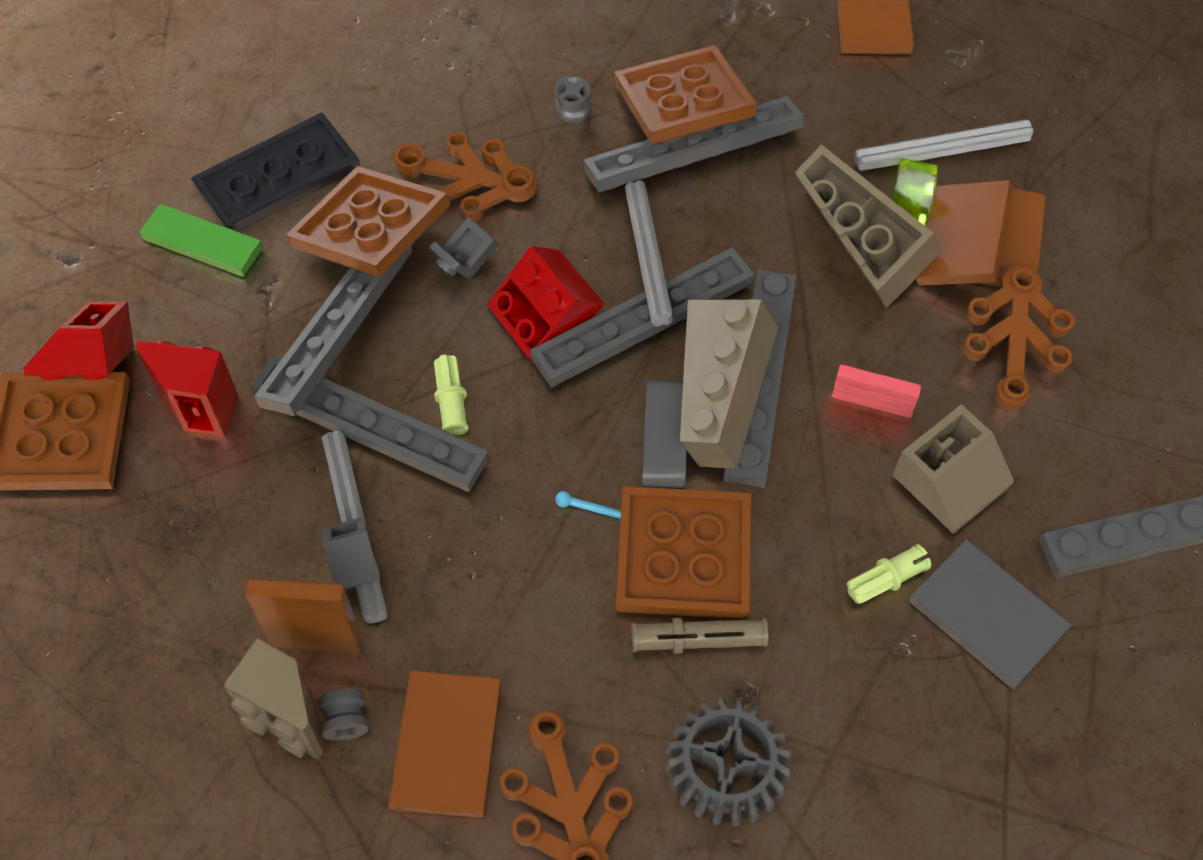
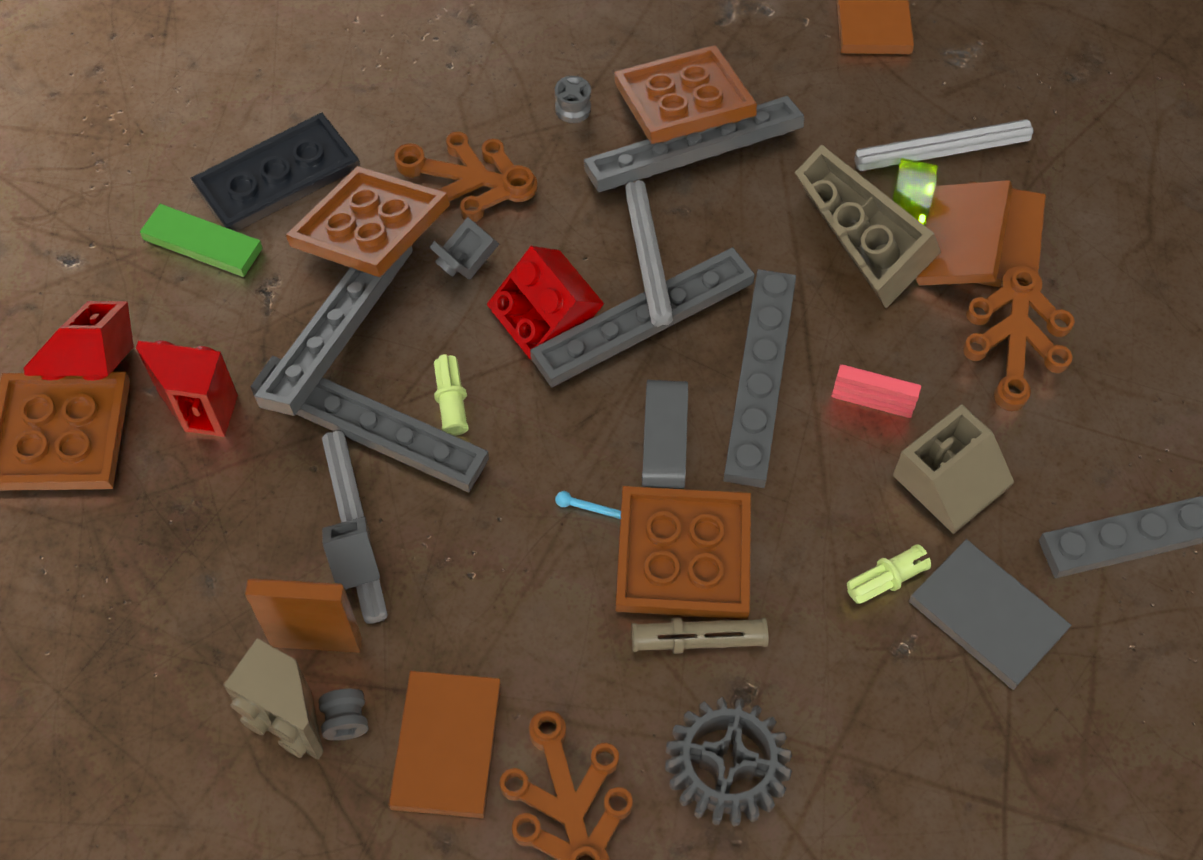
dark tan wedge [680,300,779,469] -> none

